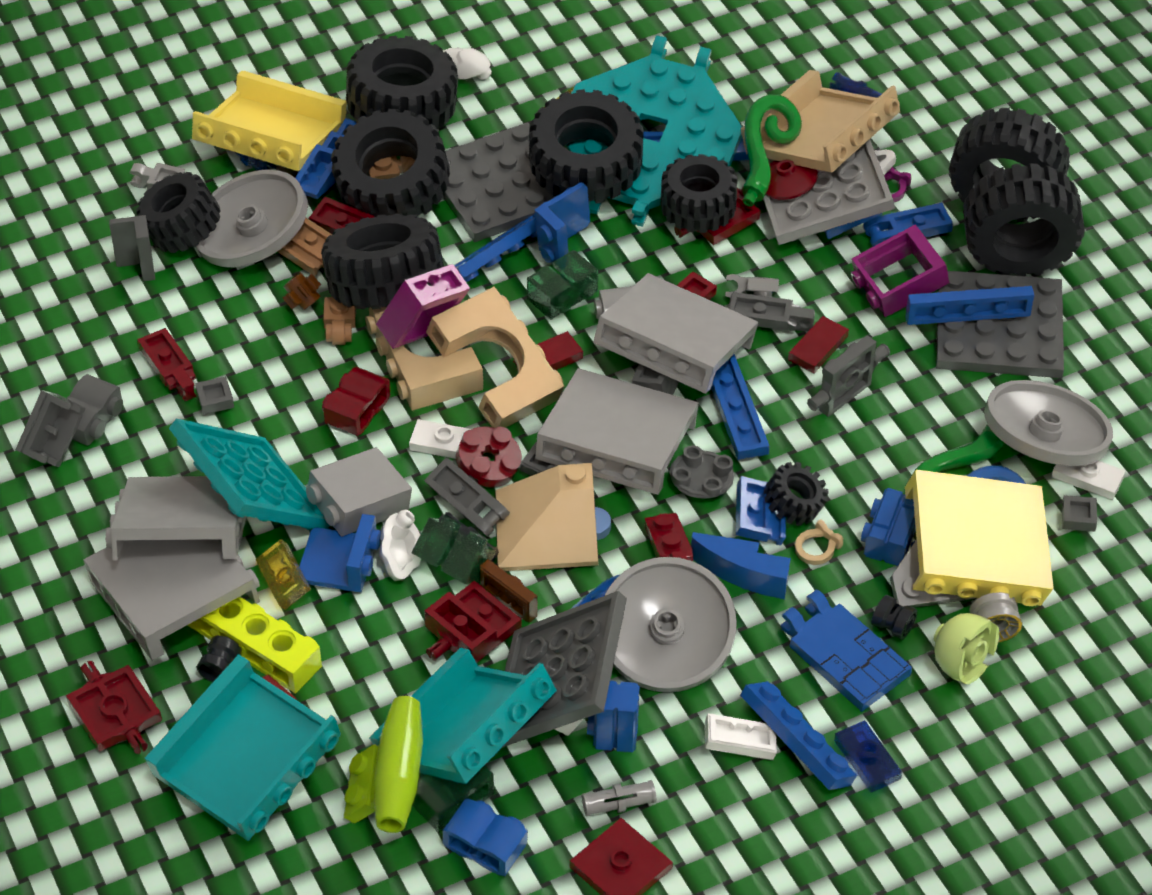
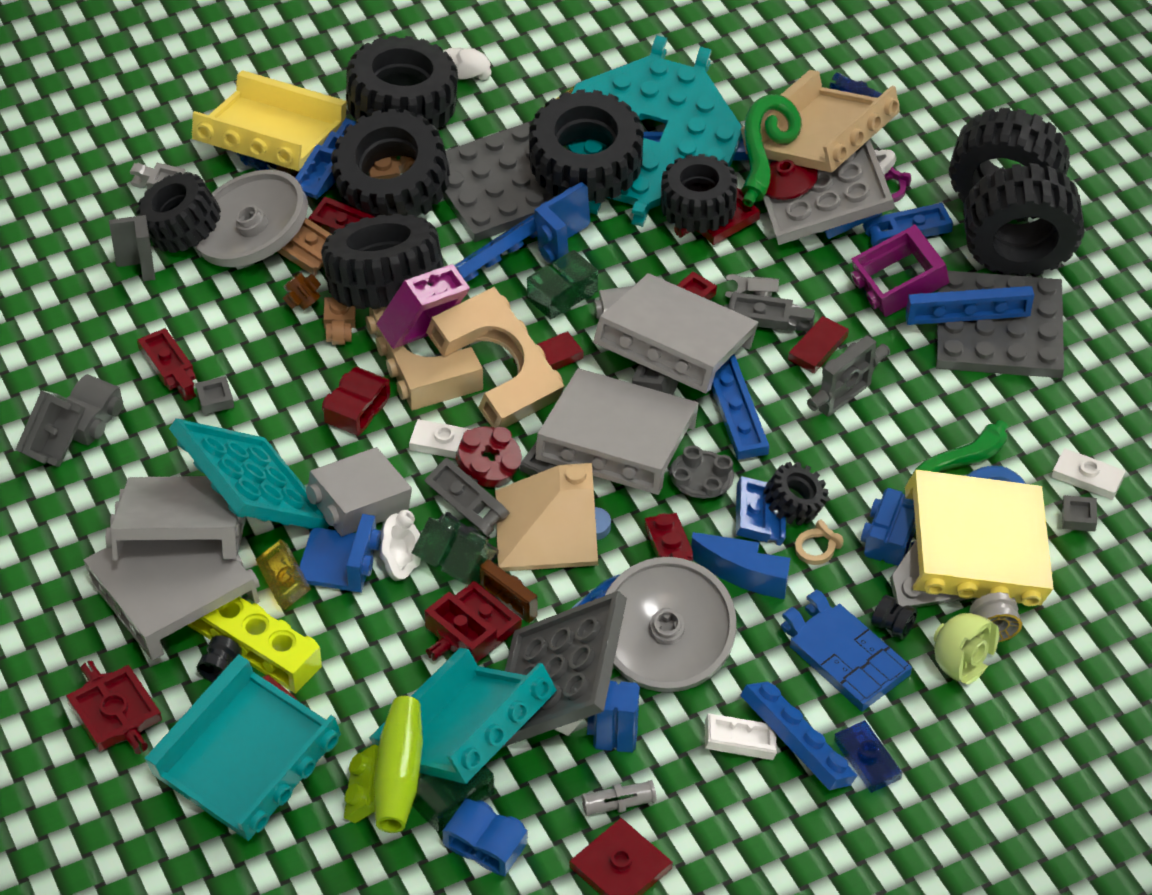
light grey dish [984,380,1113,466] -> none

